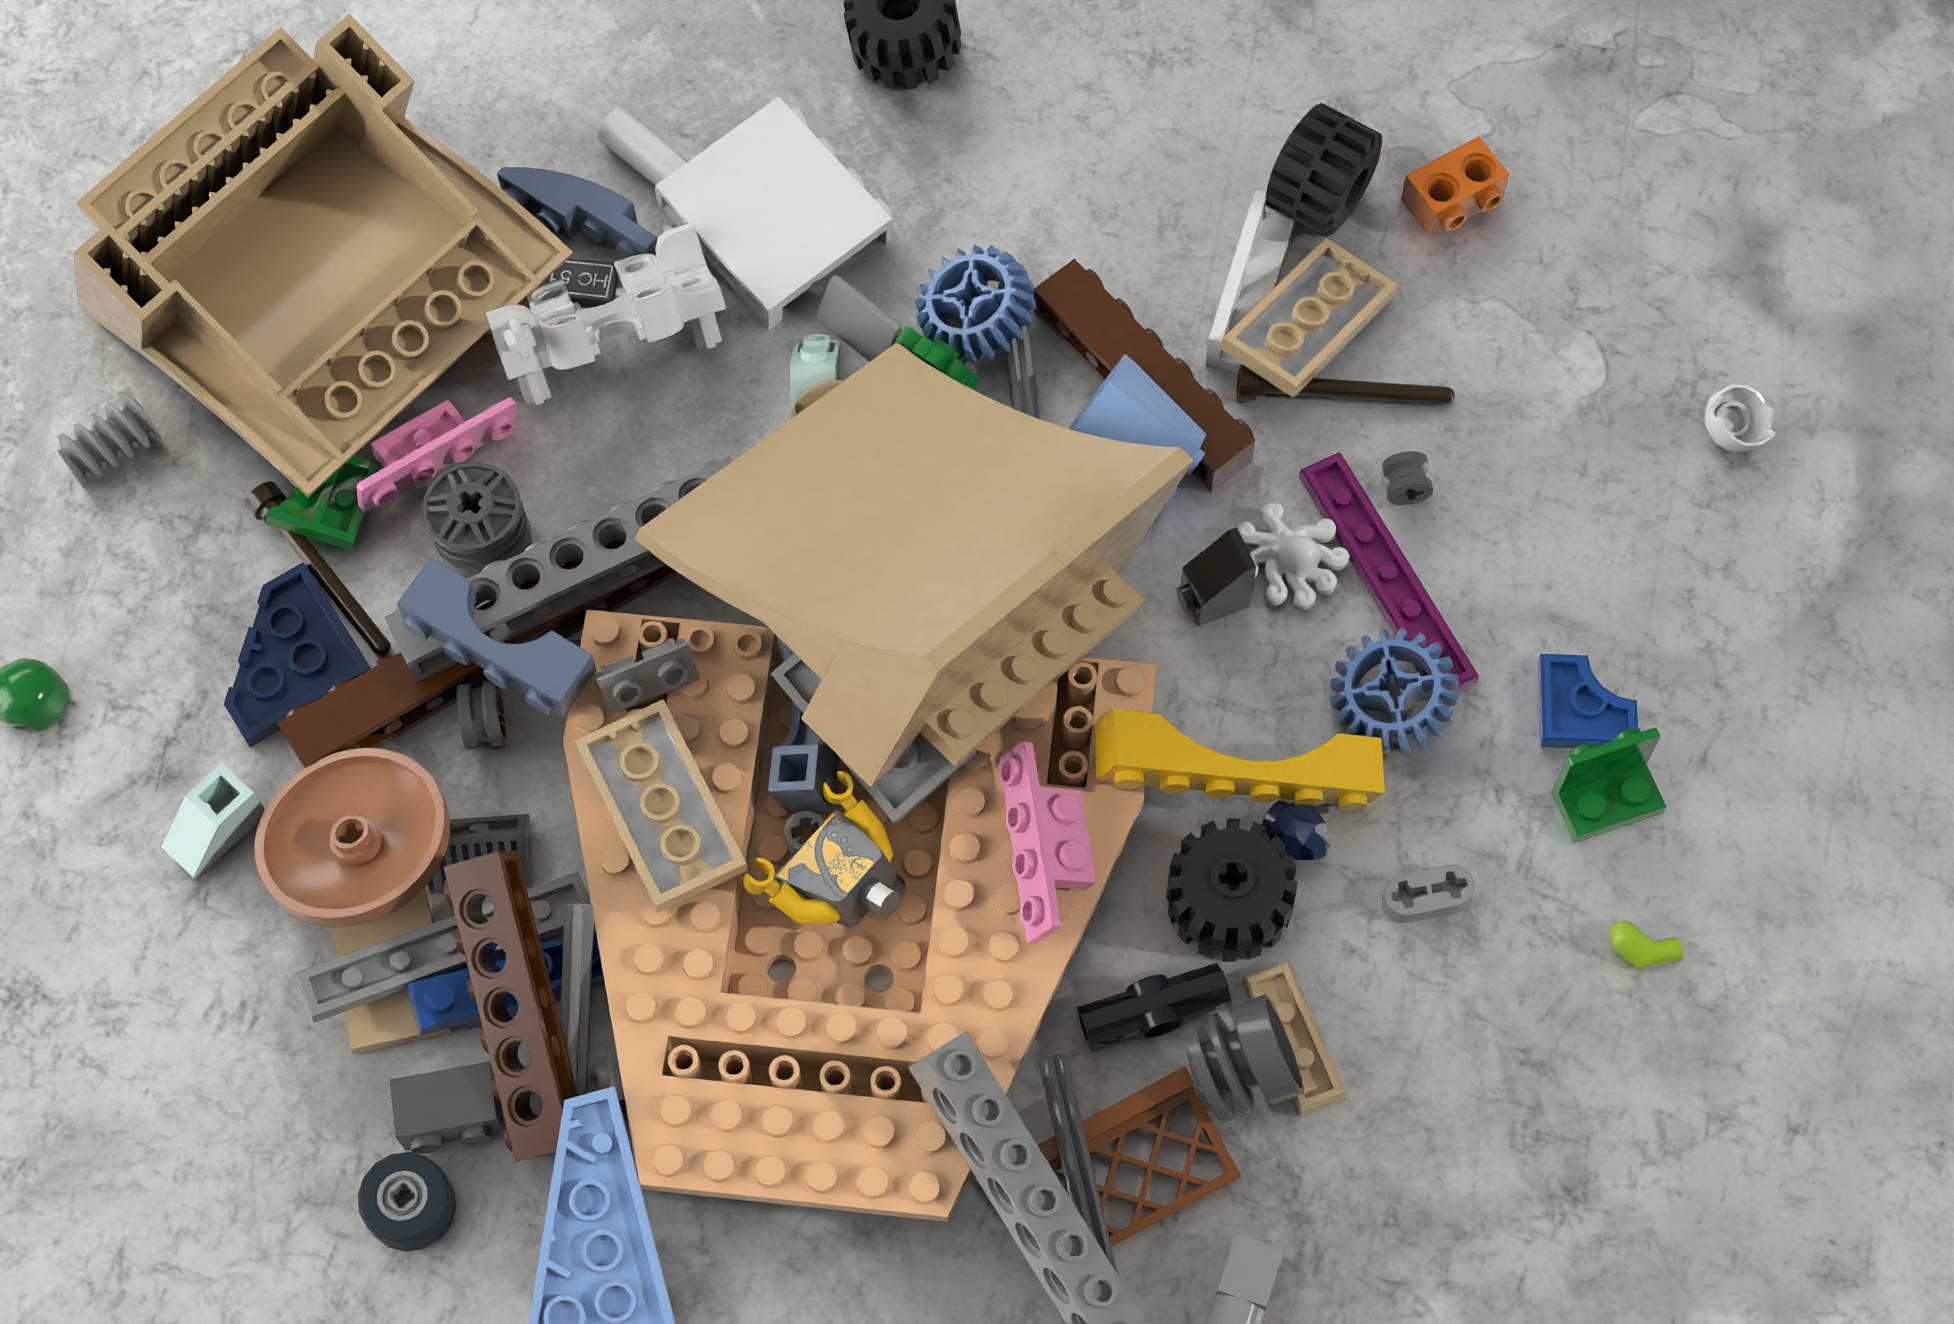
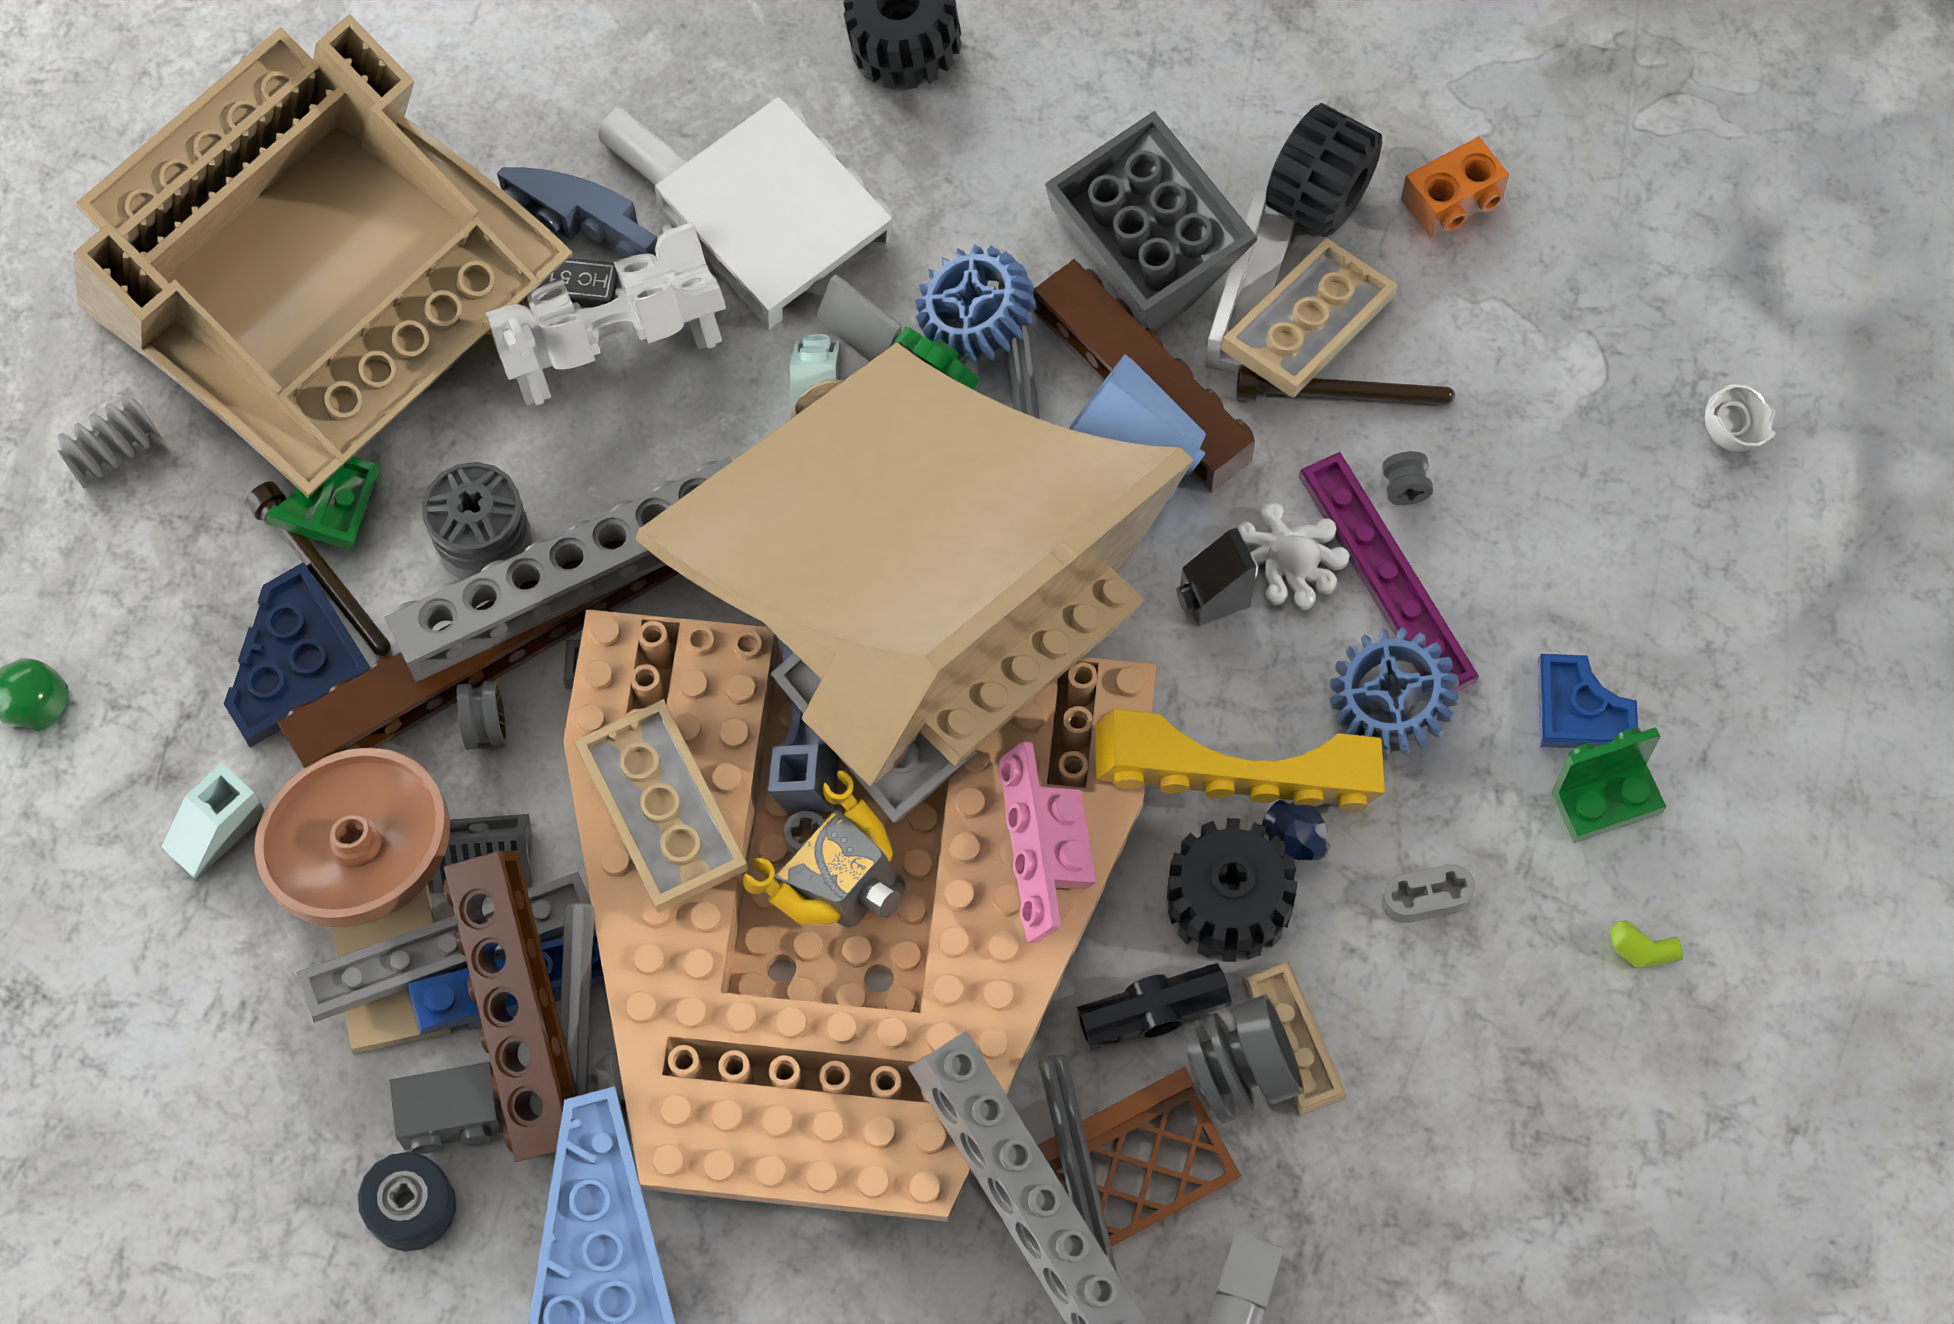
bright pink bracket [356,397,517,512] -> none
sand blue arch [397,557,596,717] -> none
light grey hinge [593,637,700,715] -> none
none -> dark grey slope [1045,111,1257,332]

